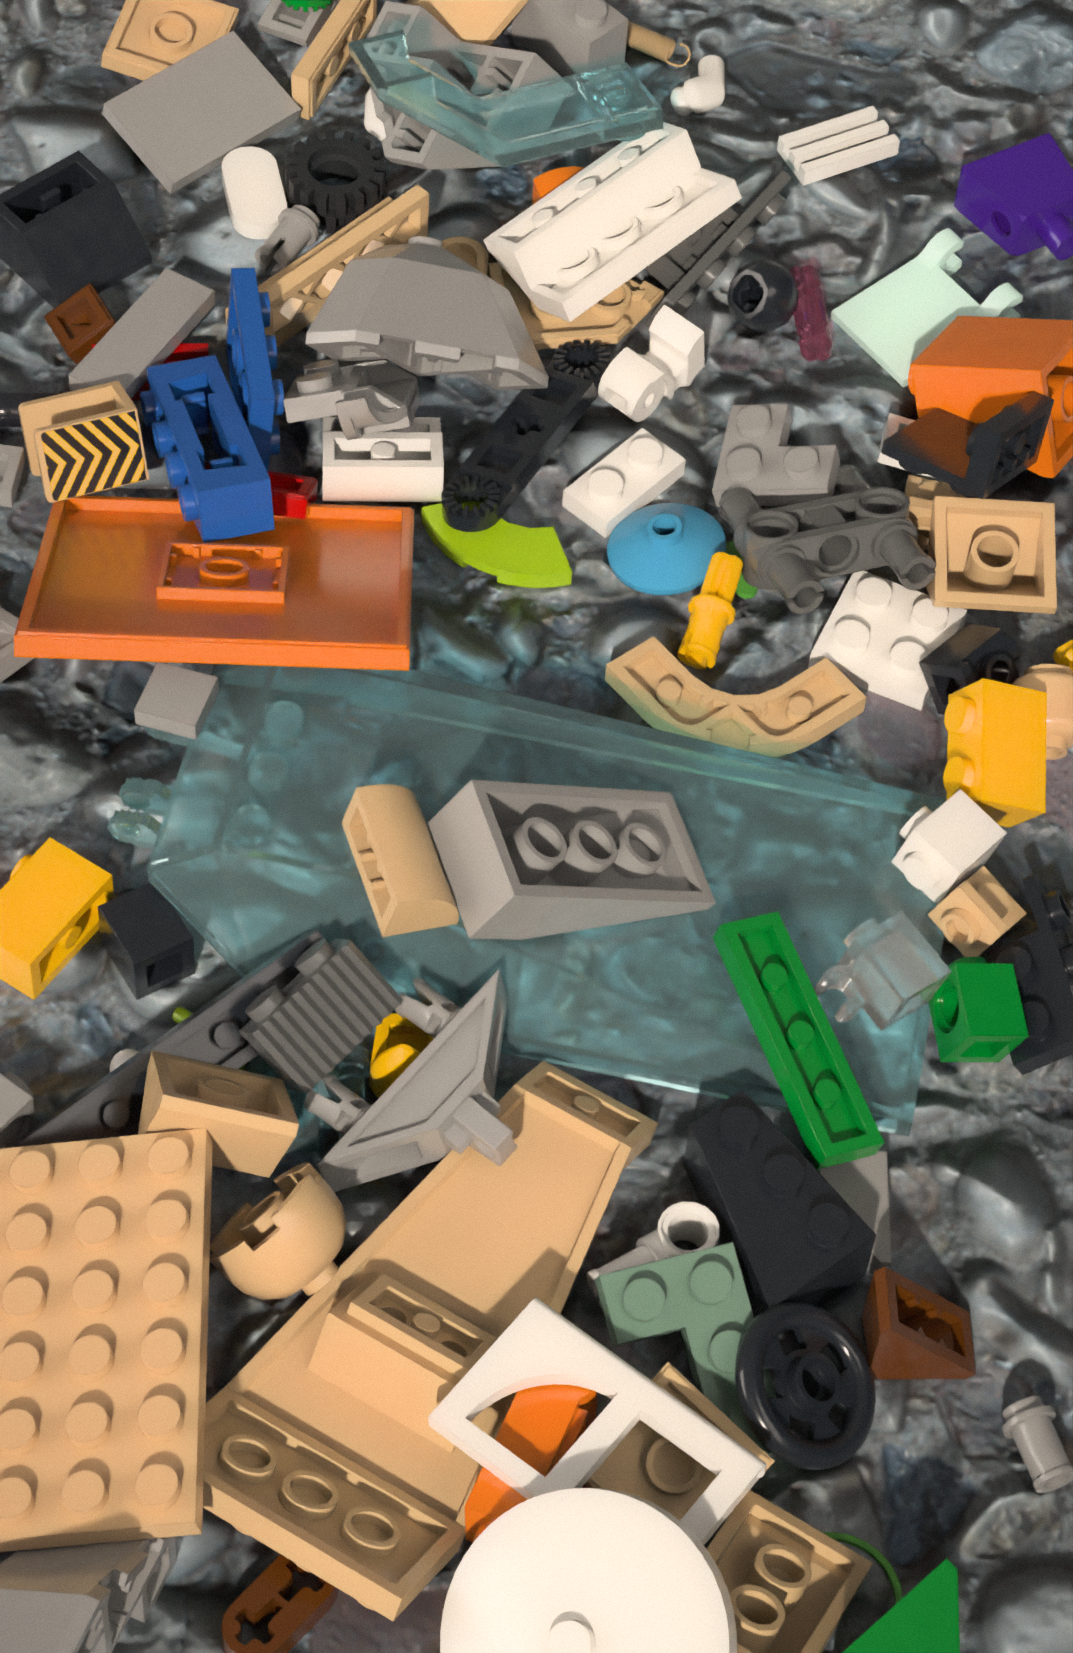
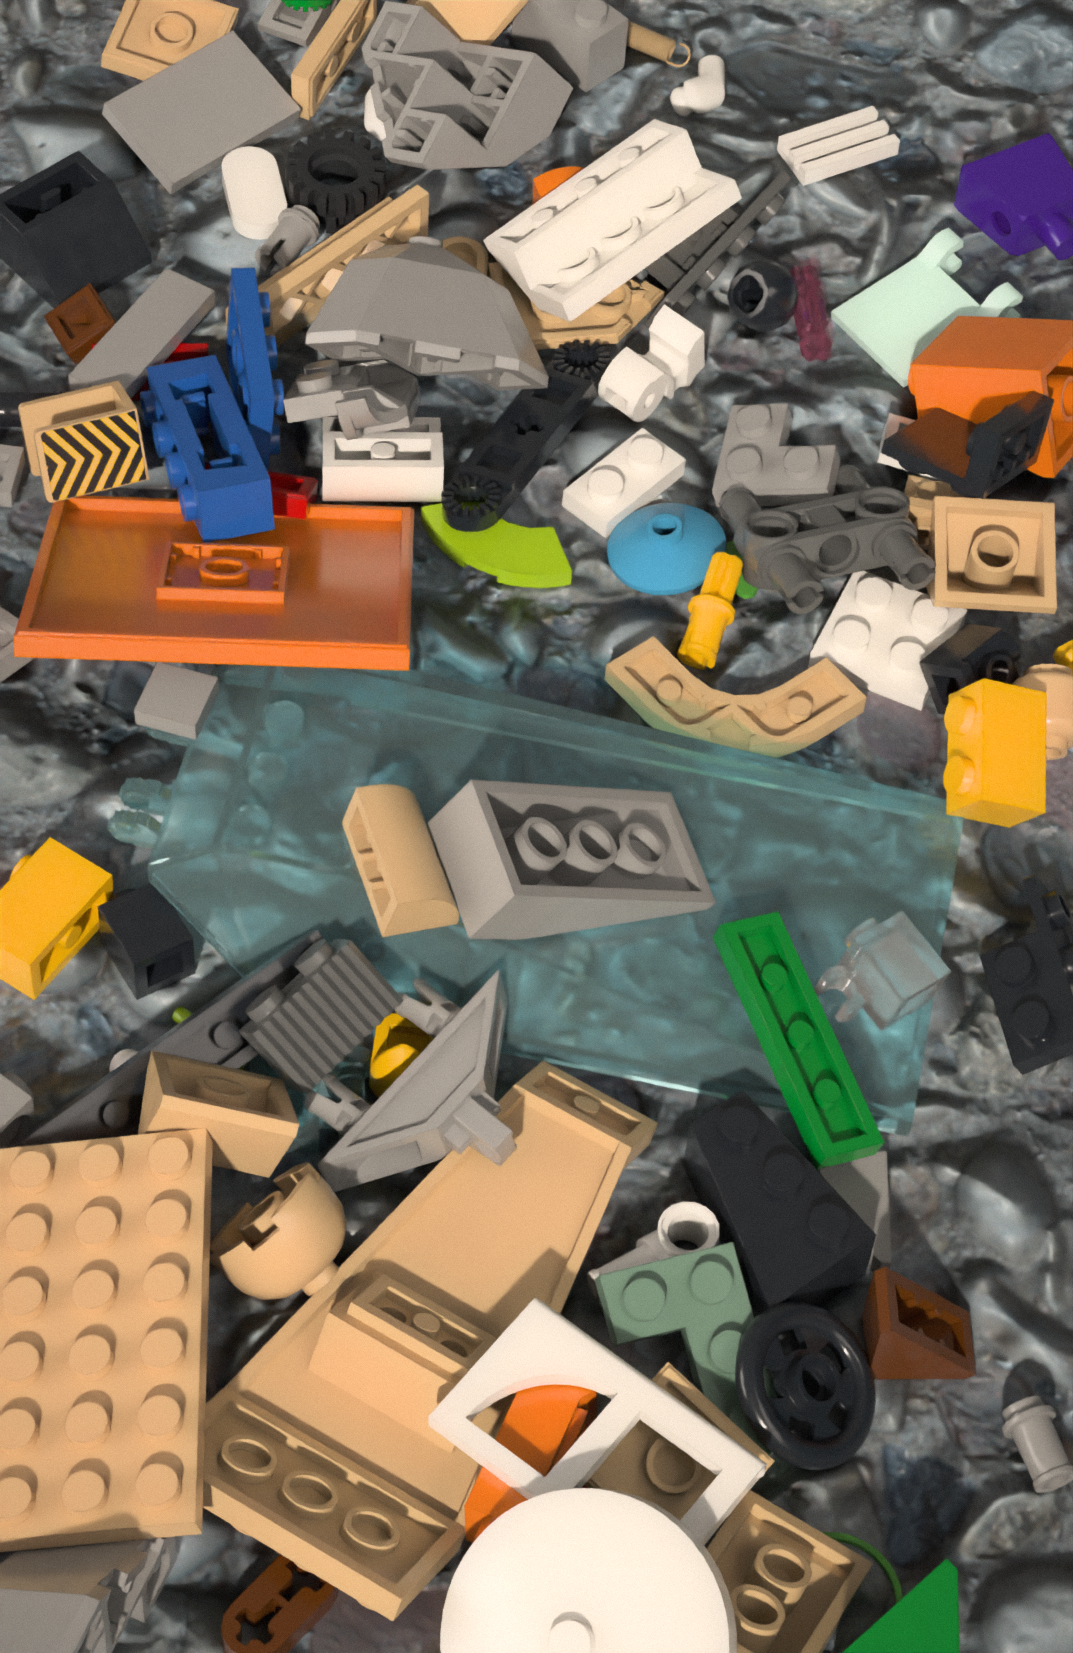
clear light blue windscreen [348,30,664,167] -> none
white brick [891,789,1007,905] -> none
green brick [926,957,1029,1063] -> none
tan bracket [927,866,1027,958] -> none

